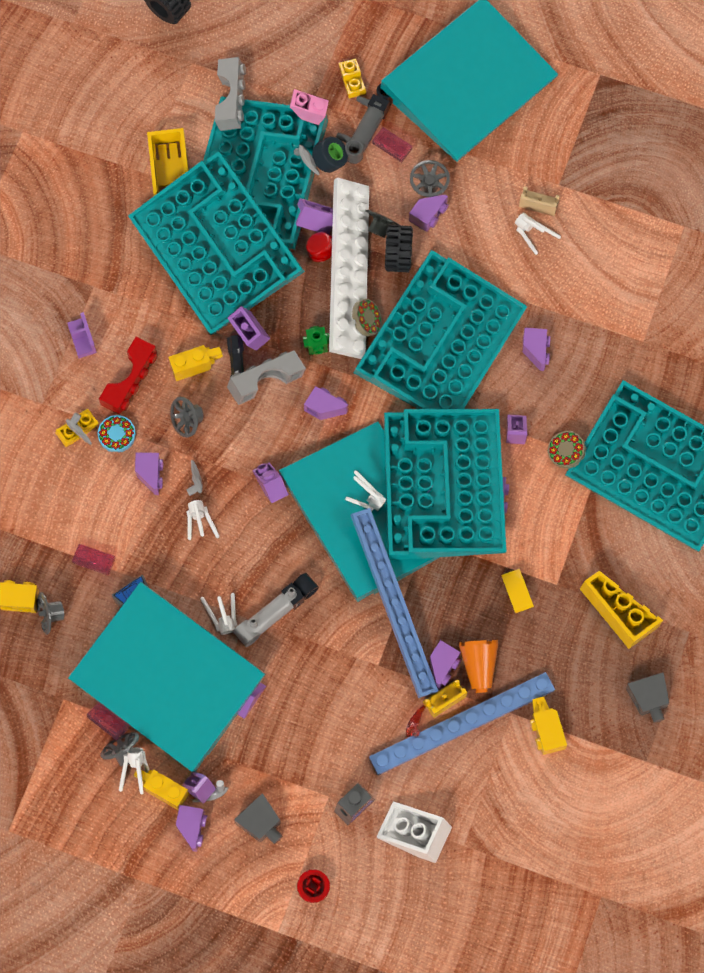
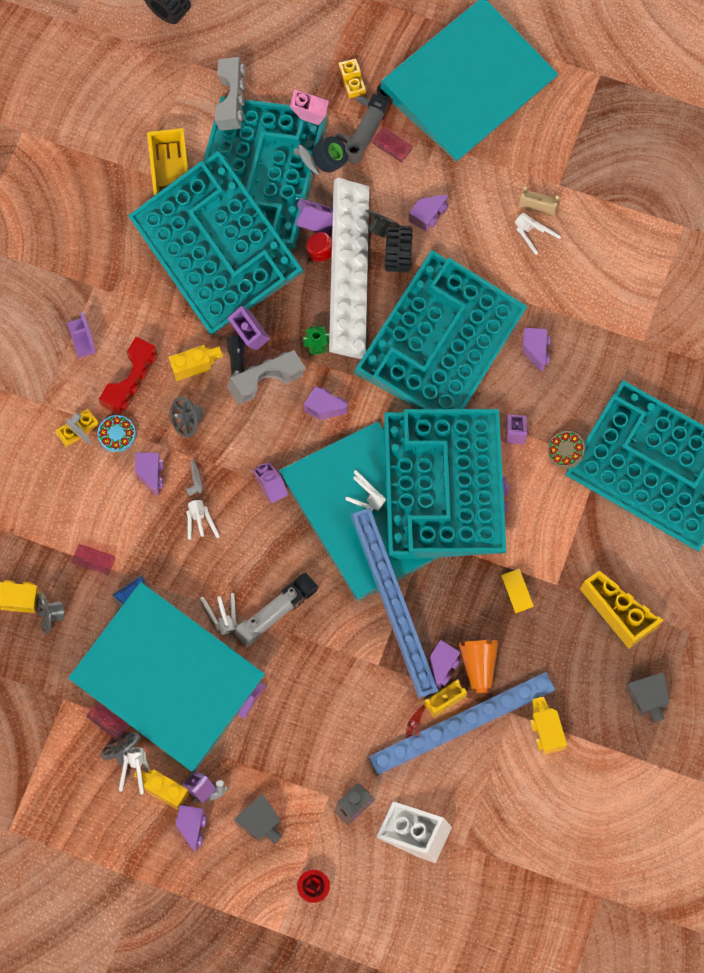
tile [352,299,382,336] -> none
dark grey wheel [410,160,450,197] -> none

